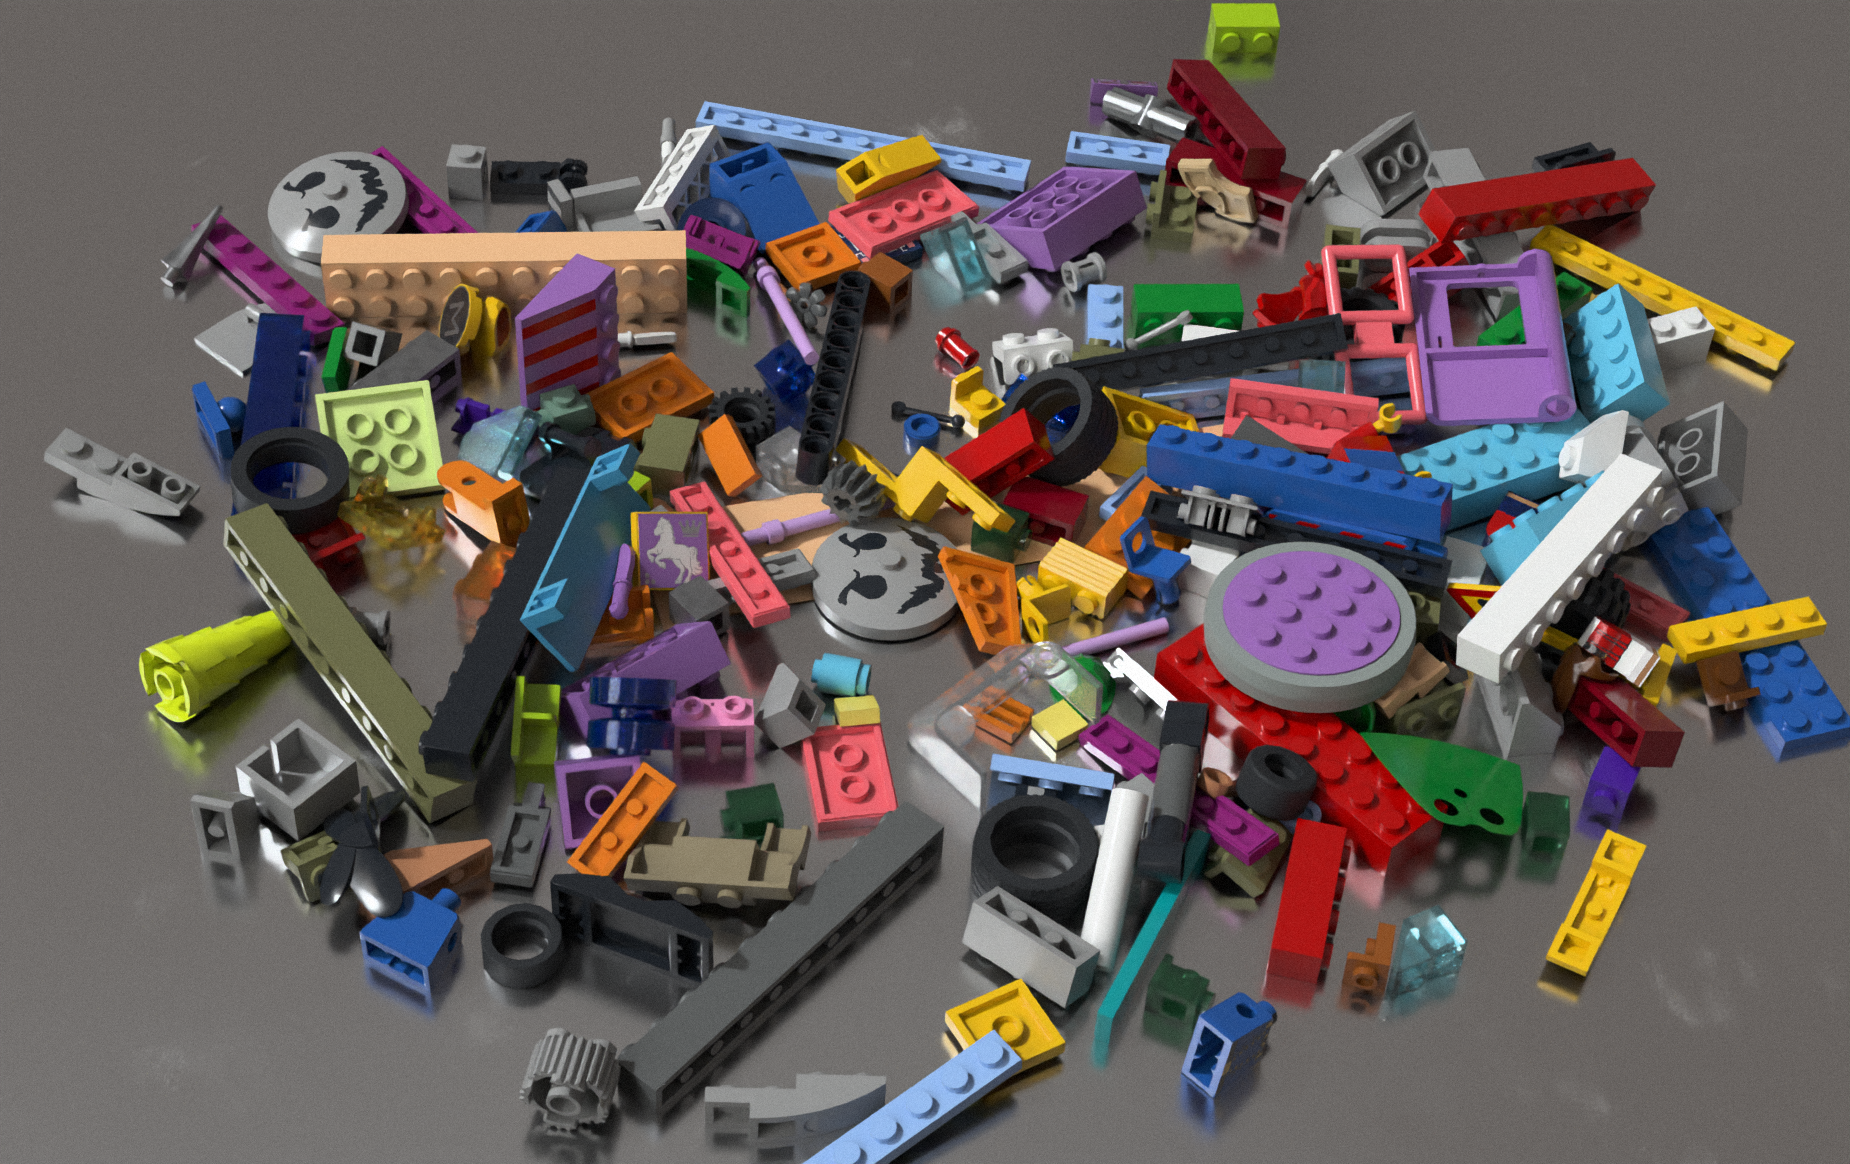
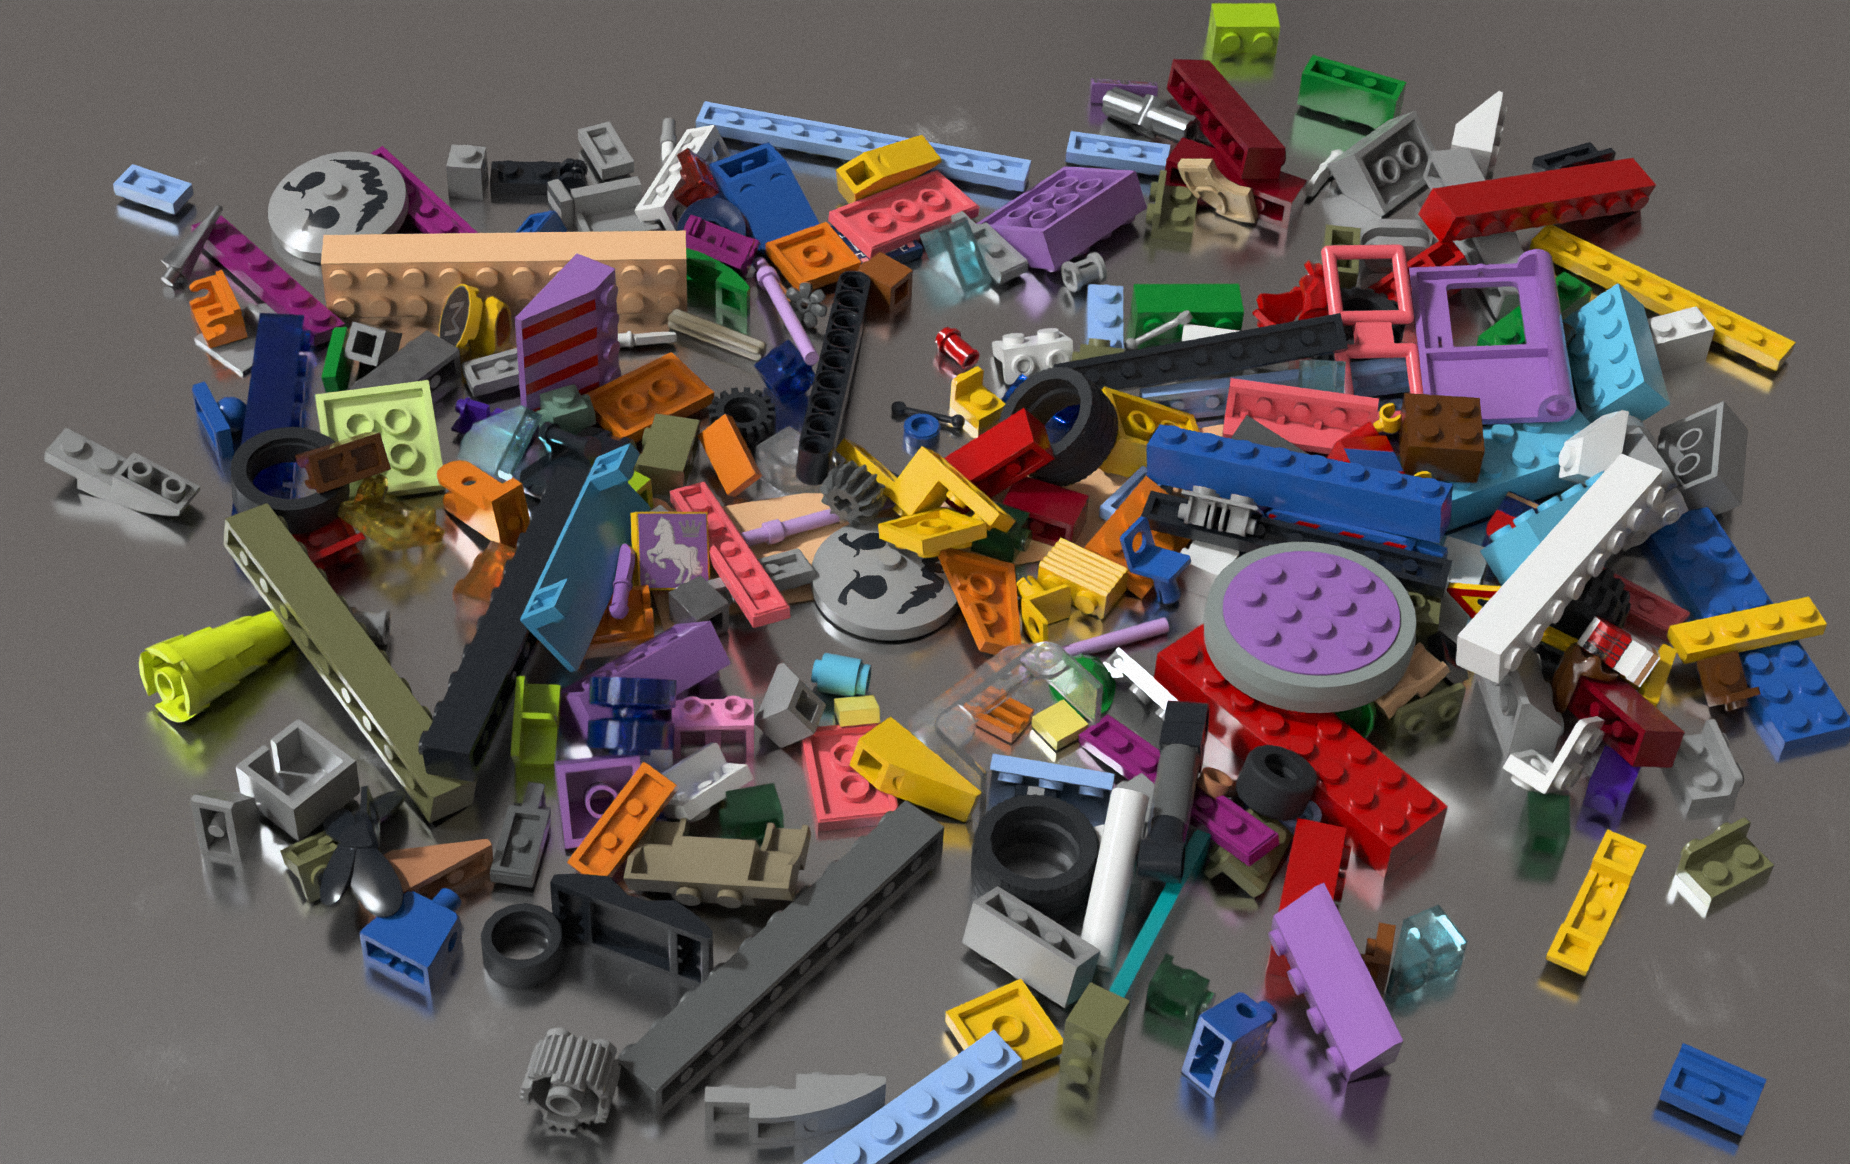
green piece [1359,732,1523,836] -> none
none -> light blue plate [113,164,194,215]
none -> orange hinge [189,270,248,349]
none -> reddish brown hinge [295,432,391,493]
none -> light grey hinge [462,348,519,397]
none -> light grey plate [578,121,634,180]
none -> white bracket [661,742,754,822]
none -> dark tan axle [668,309,767,362]
none -> clear red bracket [673,148,719,208]
none -> yellow slope [849,716,982,822]
none -> yellow plate [878,507,987,558]
none -> olive brick [1059,982,1130,1090]
none -> medium lavender slope [1268,883,1403,1083]
none -> green brick [1297,55,1407,129]
none -> reddish brown brick [1398,393,1485,483]
none -> white slope [1451,91,1507,178]
none -> white bracket [1503,716,1605,794]
none -> blue plate [1659,1043,1767,1136]
none -> light grey bracket [1669,719,1744,810]
none -> olive bracket [1675,817,1774,908]

